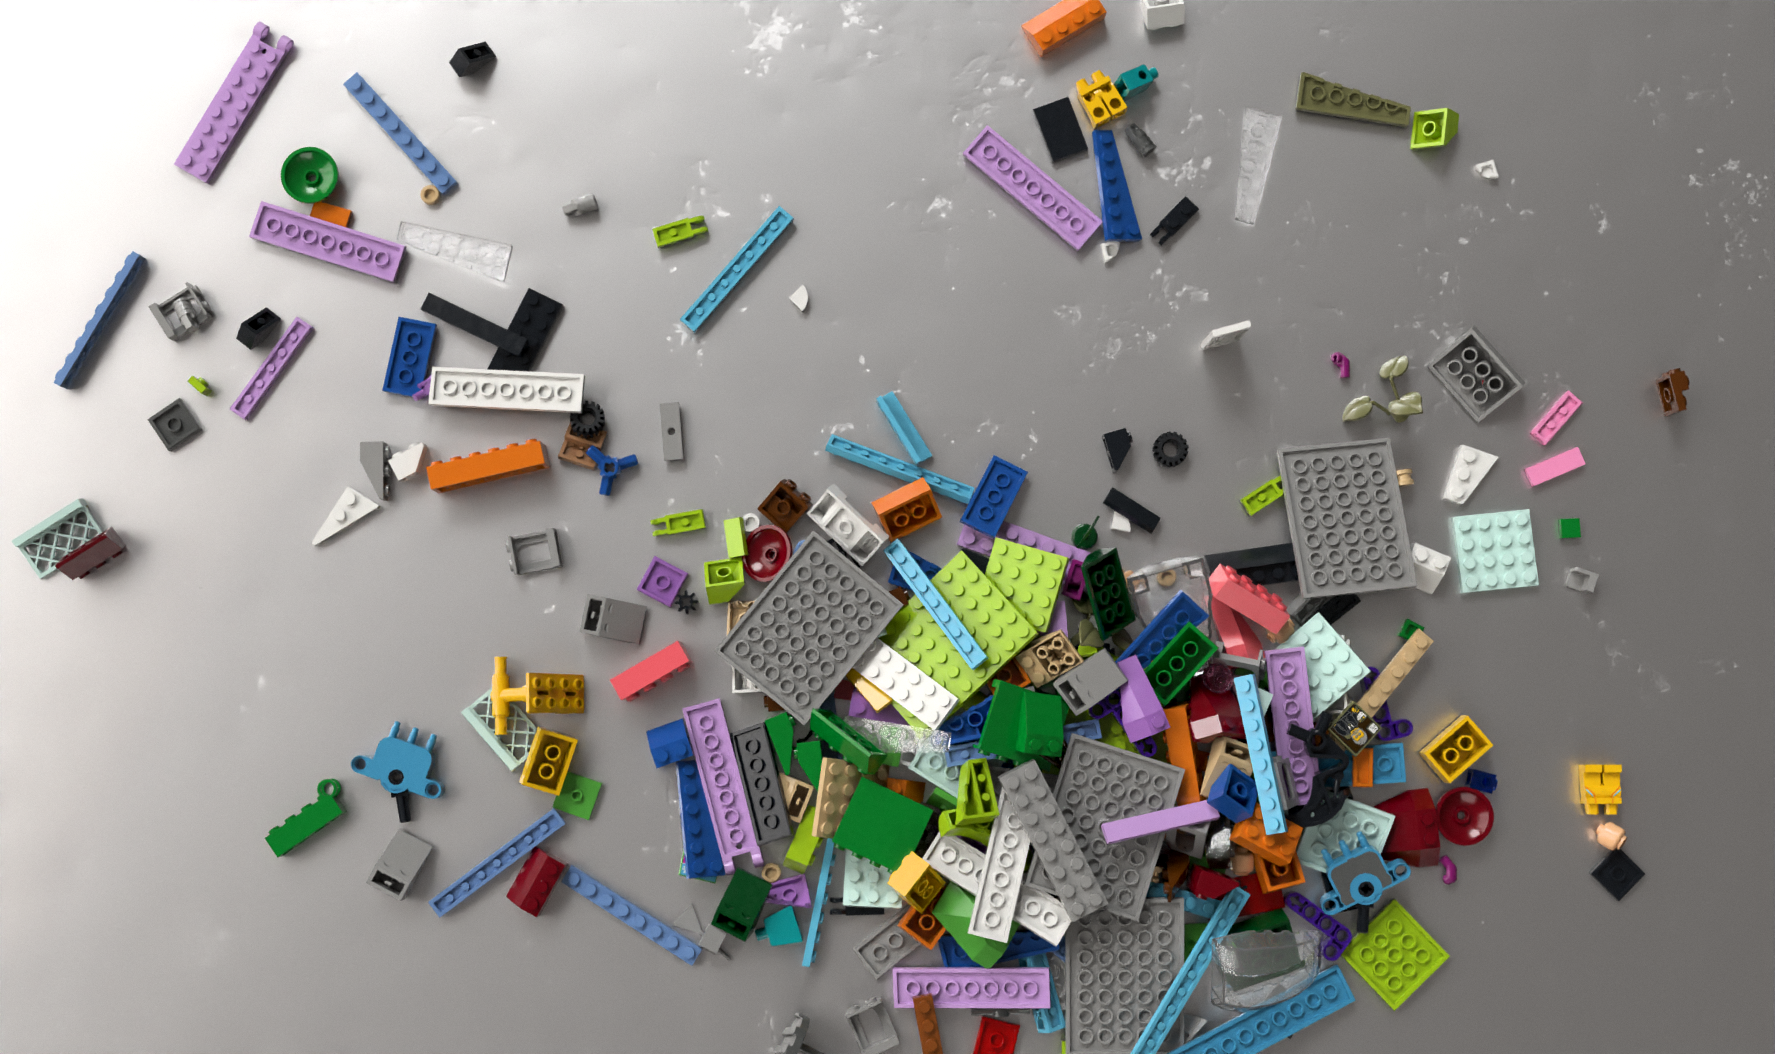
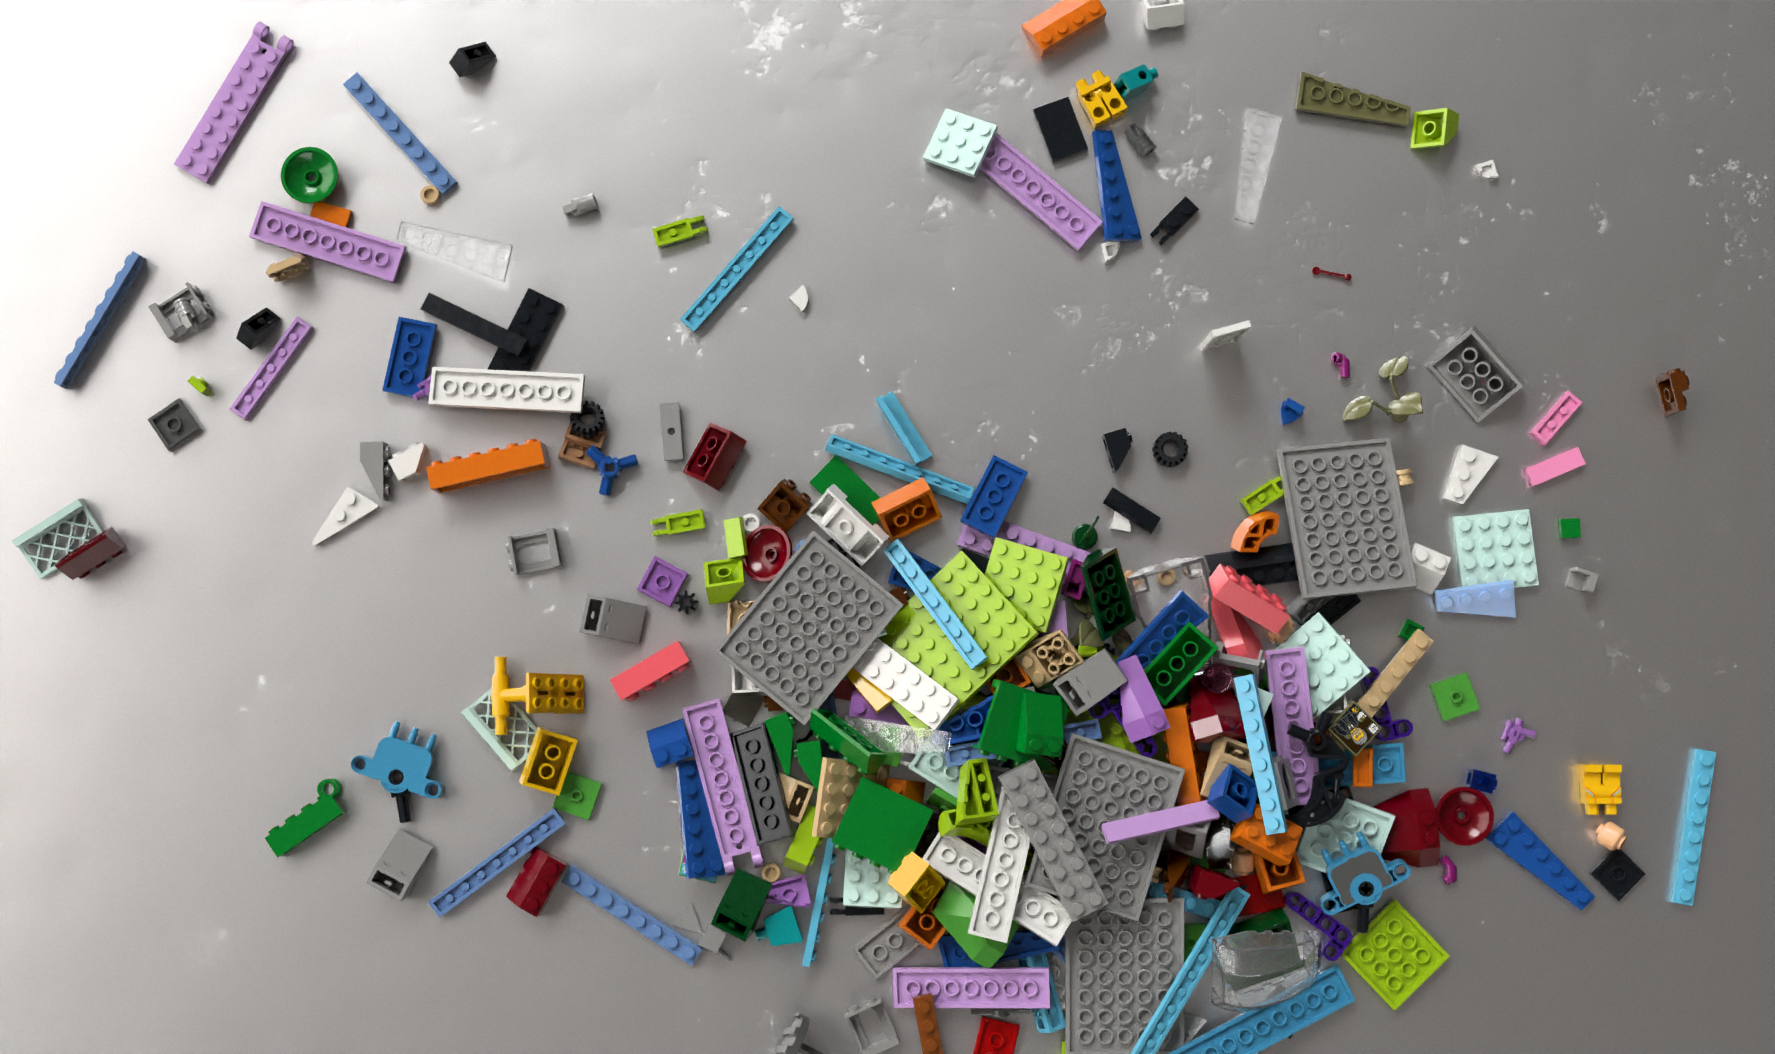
yellow brick [1419,715,1493,783] -> none
none -> tan slope [265,252,311,282]
none -> dark red slope [683,422,747,491]
none -> clear smoke piece [723,692,764,727]
none -> green tile [809,455,880,526]
none -> light aqua plate [923,108,998,178]
none -> orange brick [1231,511,1279,552]
none -> blue tile [1280,398,1305,425]
none -> dark red hinge [1312,267,1352,281]
none -> bright green plate [1429,672,1480,721]
none -> light blue wing [1434,580,1516,617]
none -> blue wing [1485,811,1595,910]
none -> medium lavender piece [1501,718,1536,754]
none -> medium azure plate [1671,749,1716,906]

